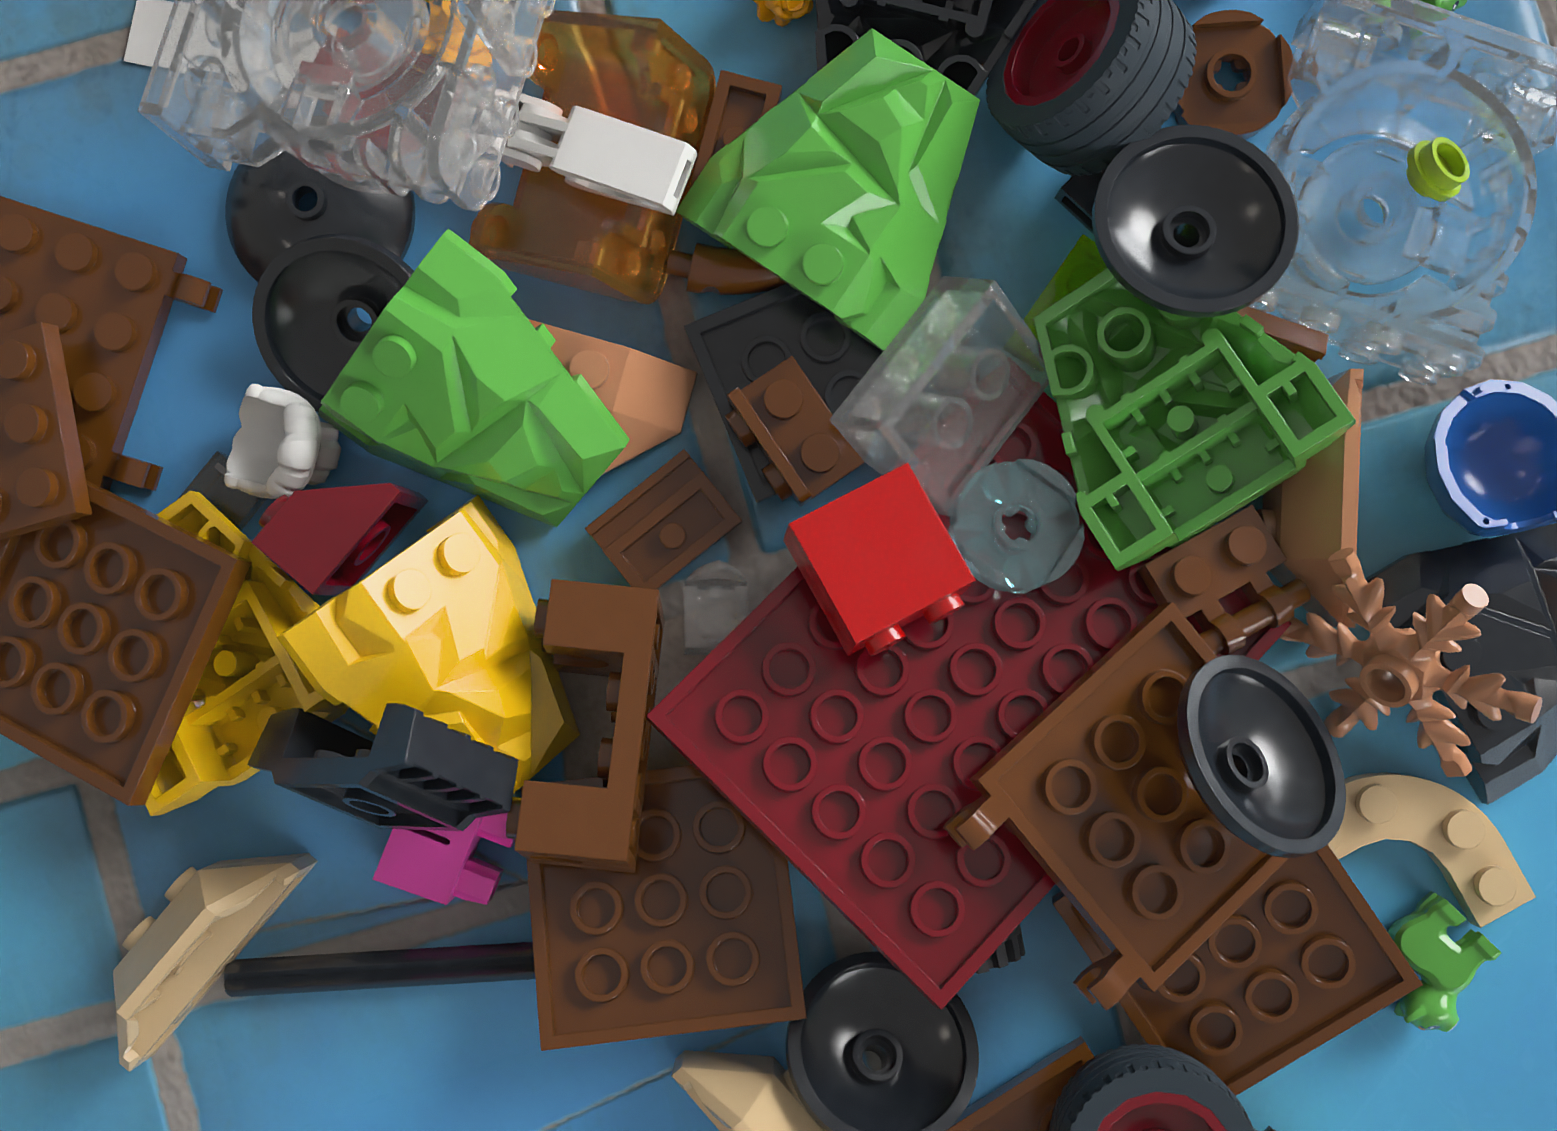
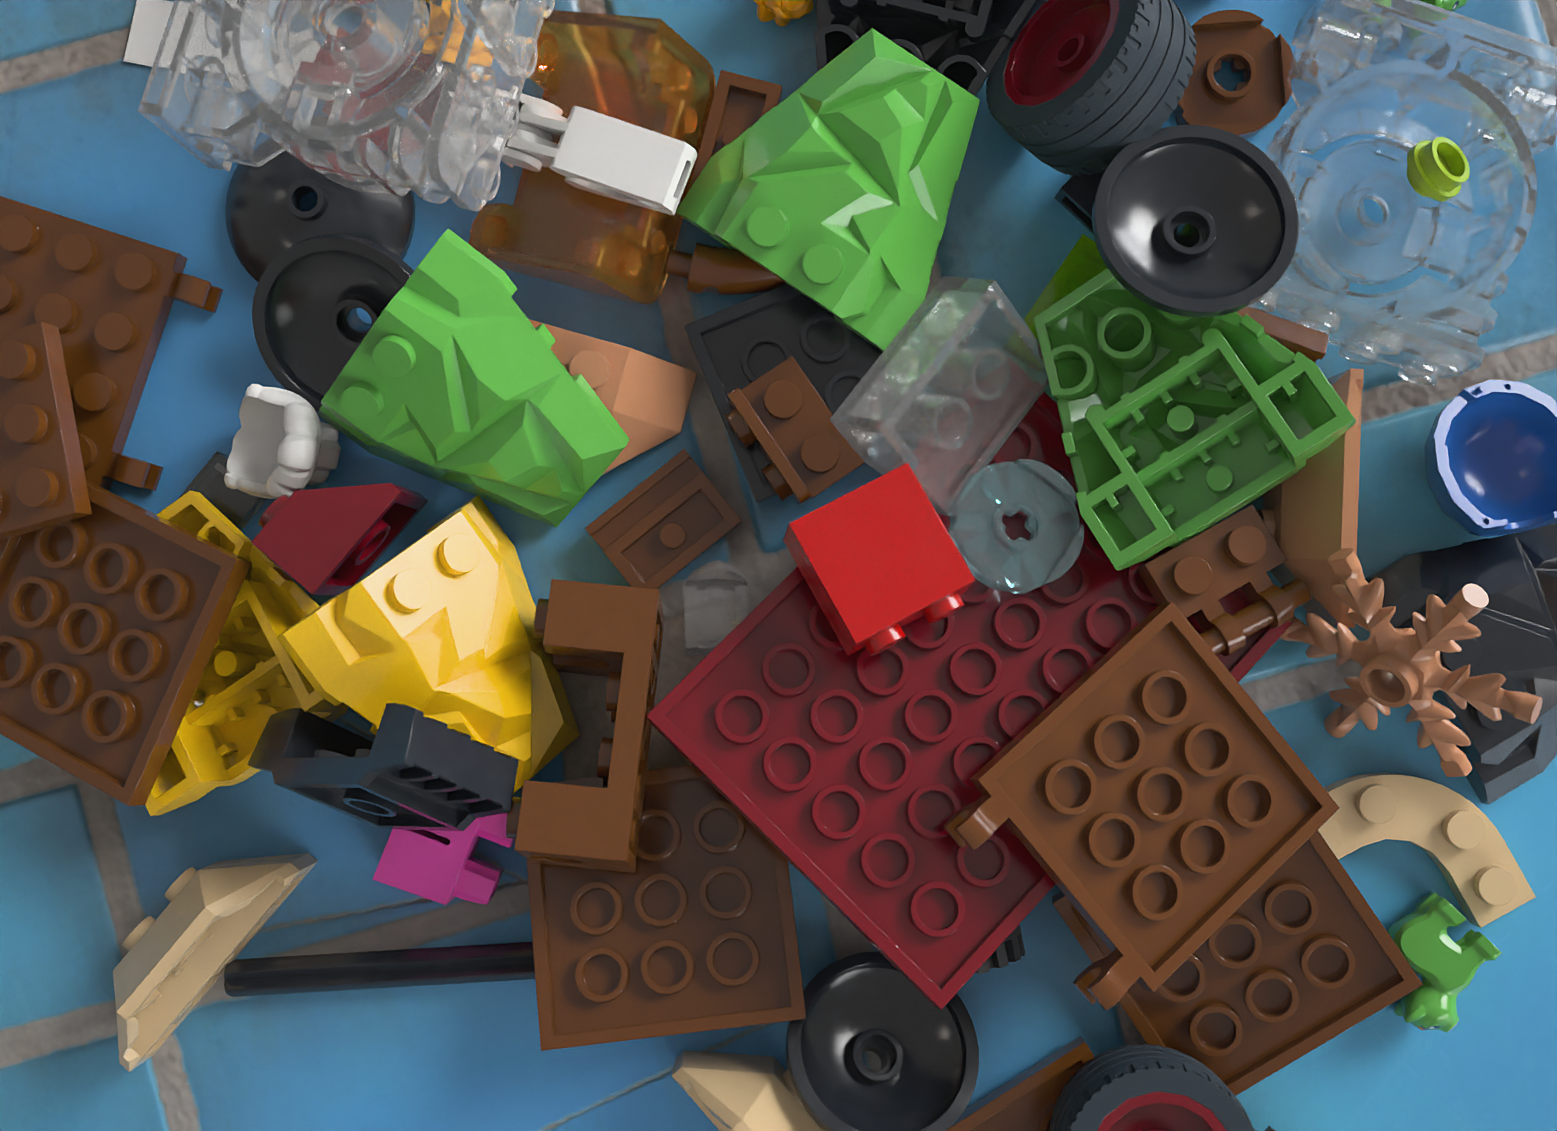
black dish [1177,655,1346,858] -> none

